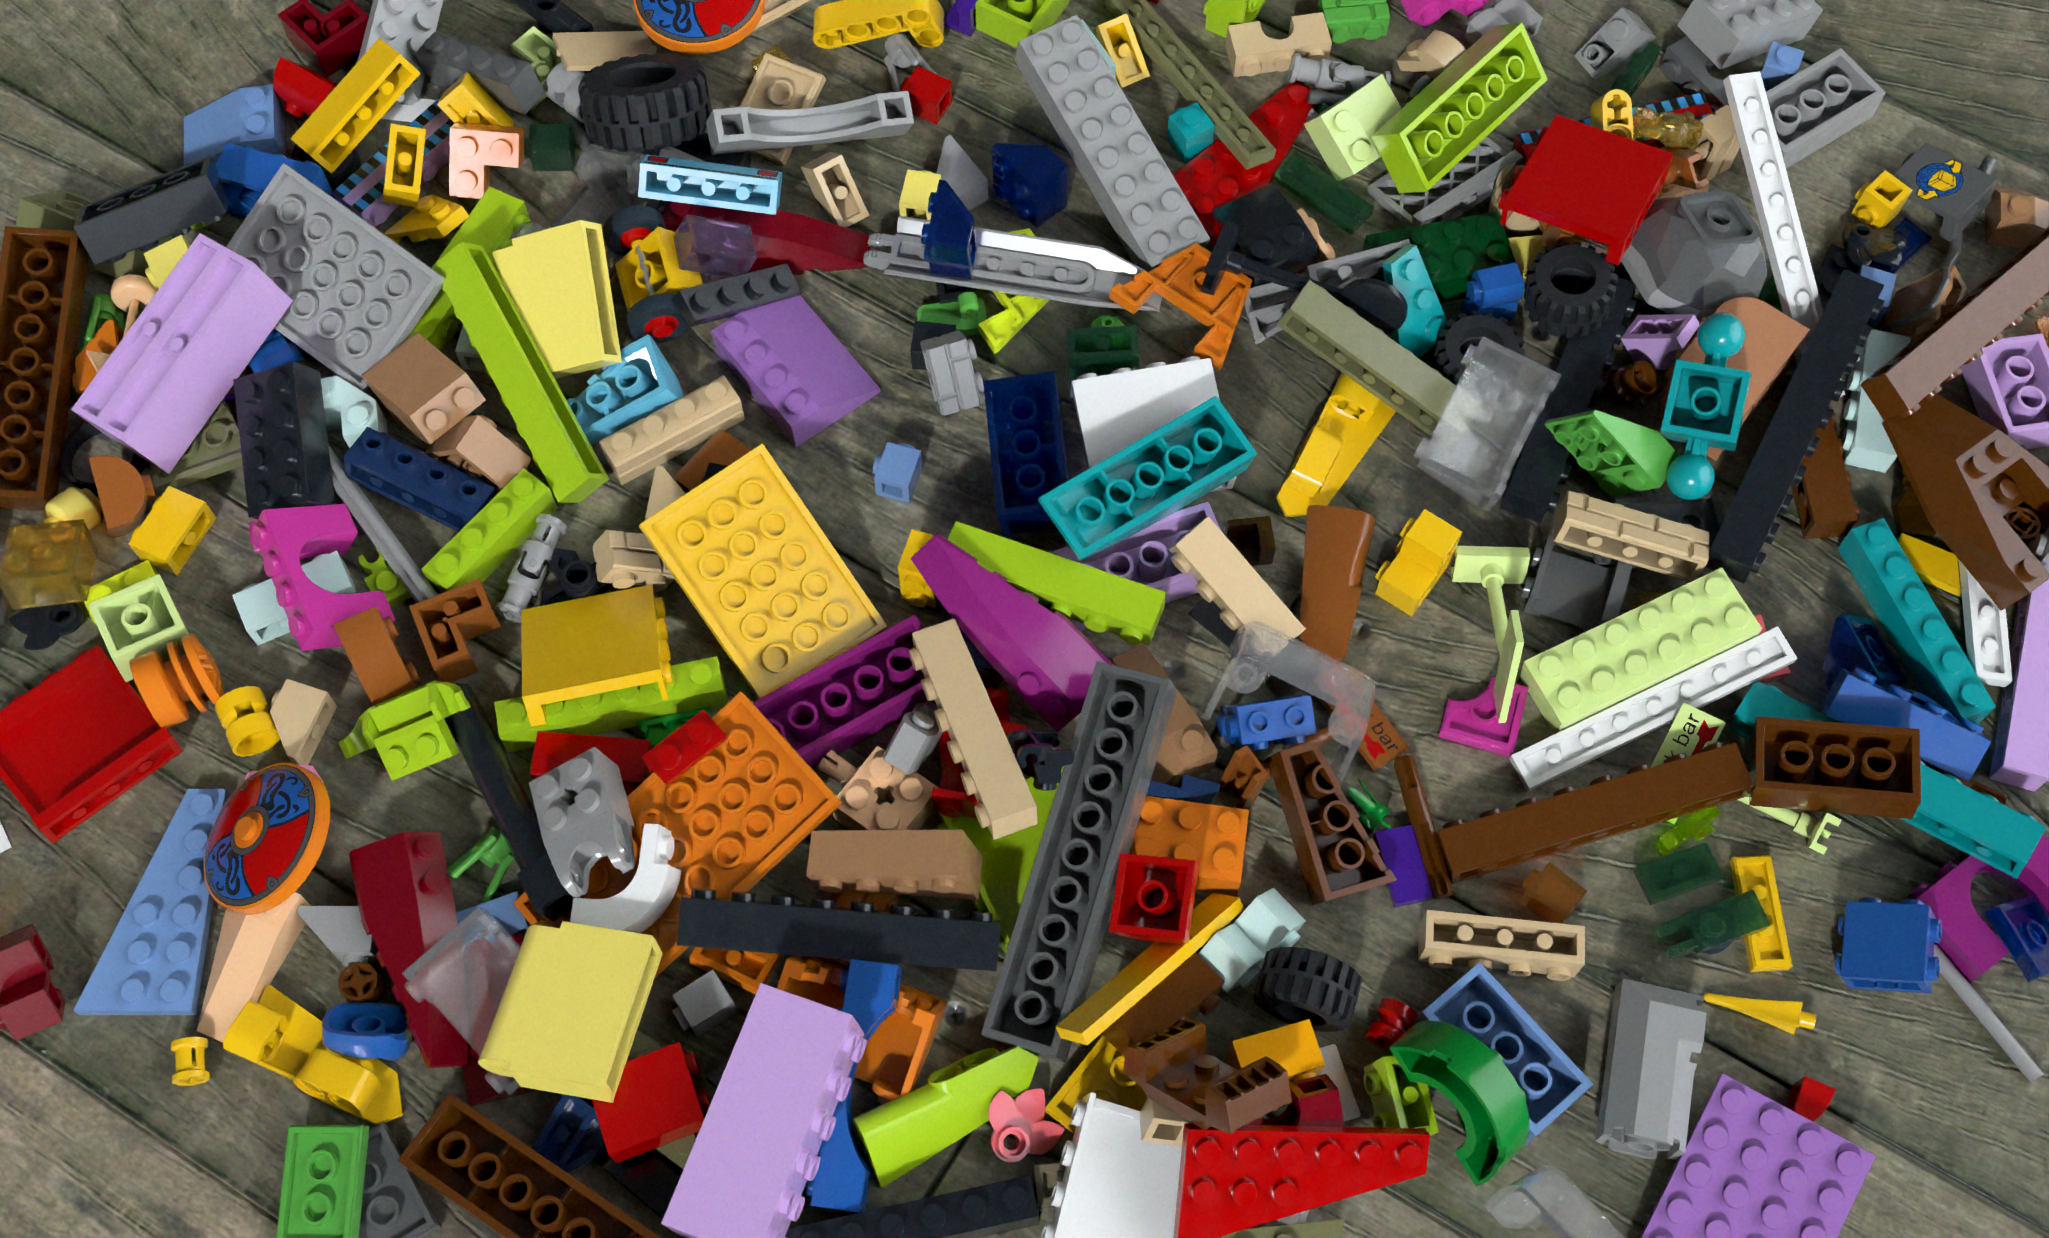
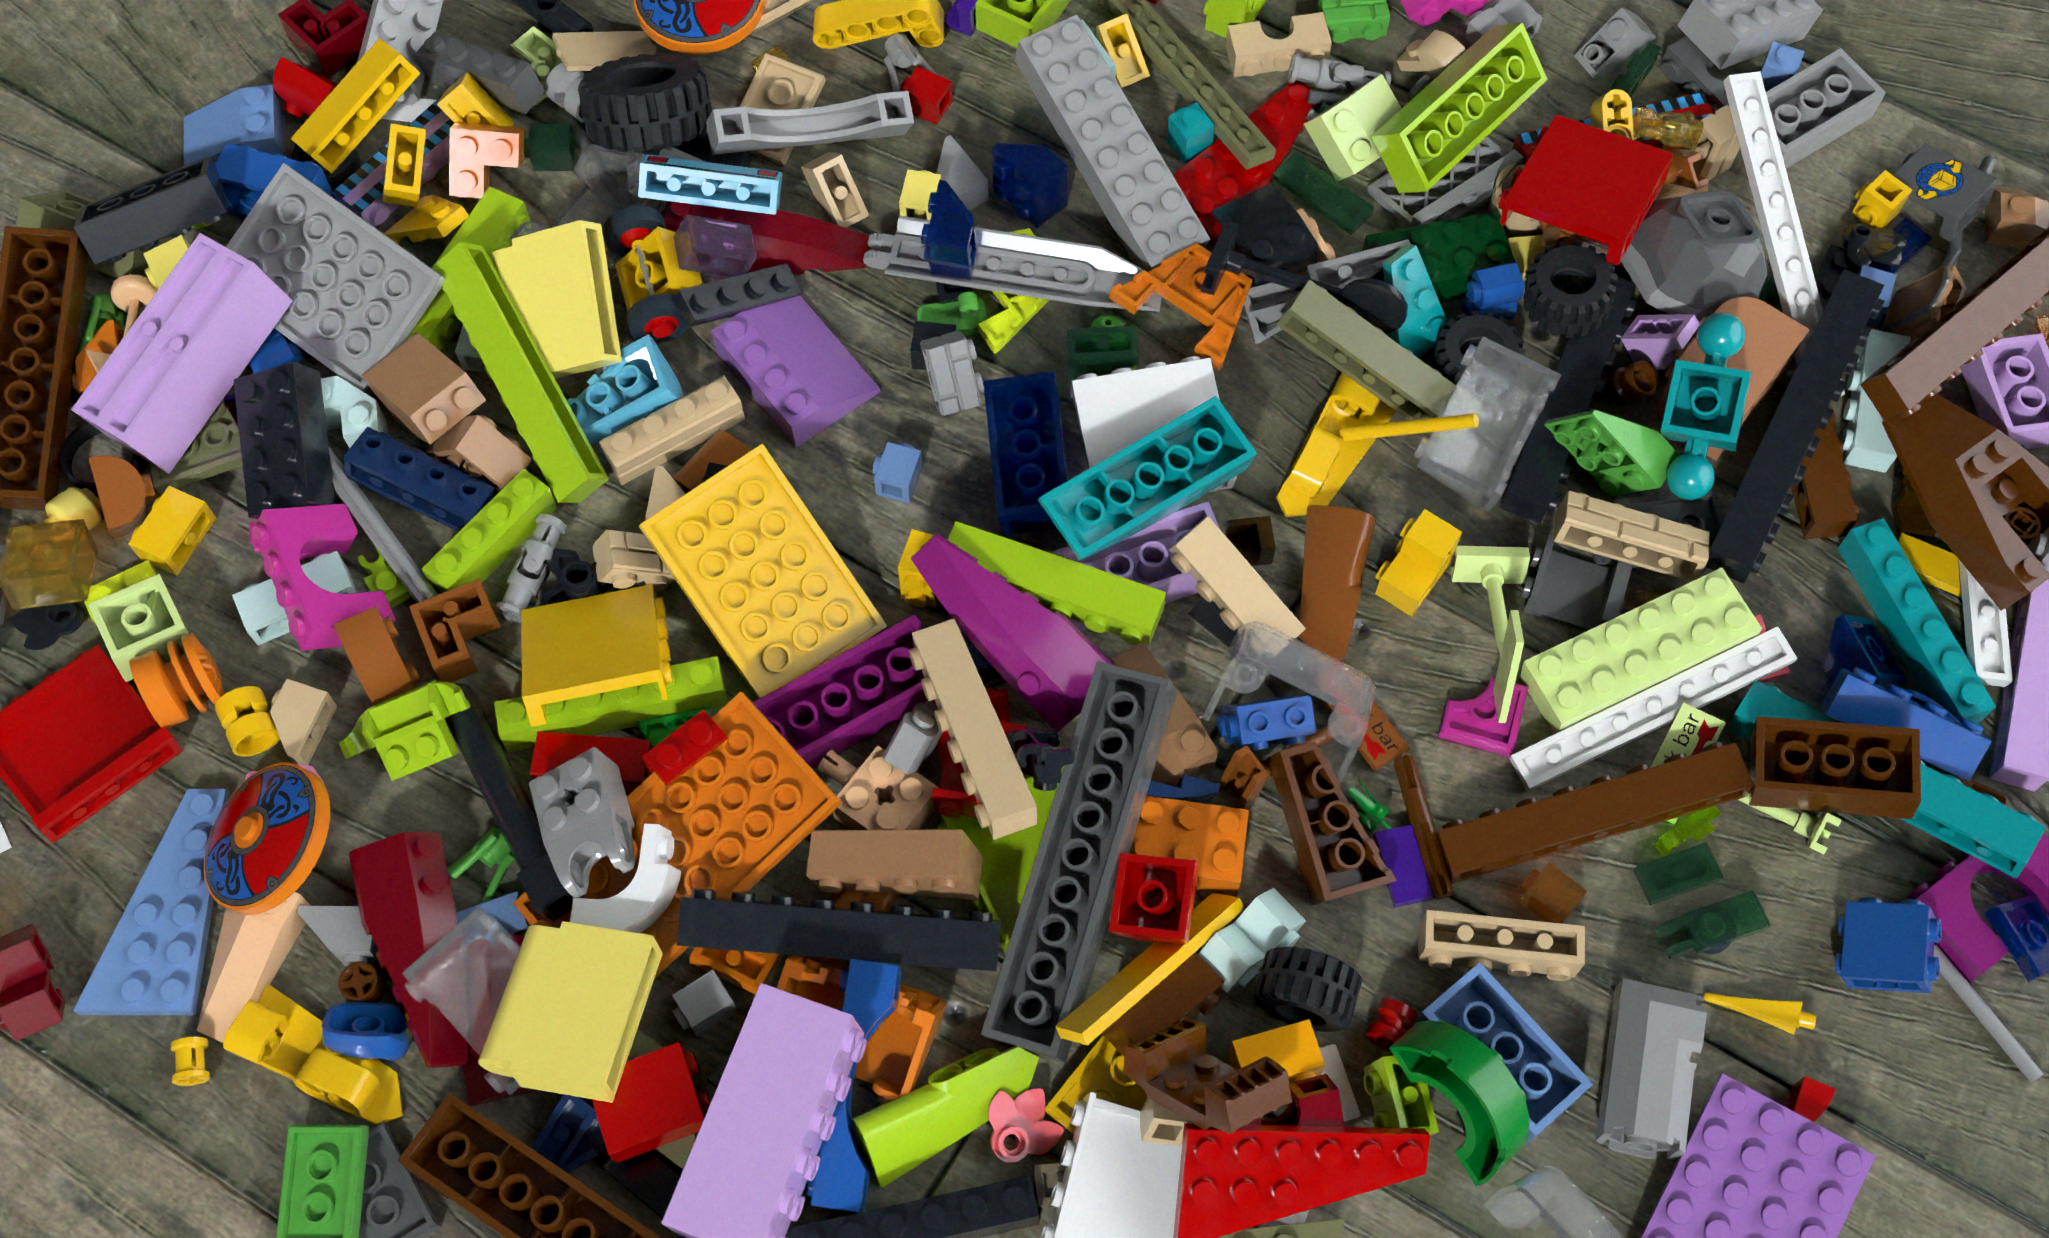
yellow tile [1729,855,1793,972] -> none
none -> yellow bar [1339,413,1479,441]

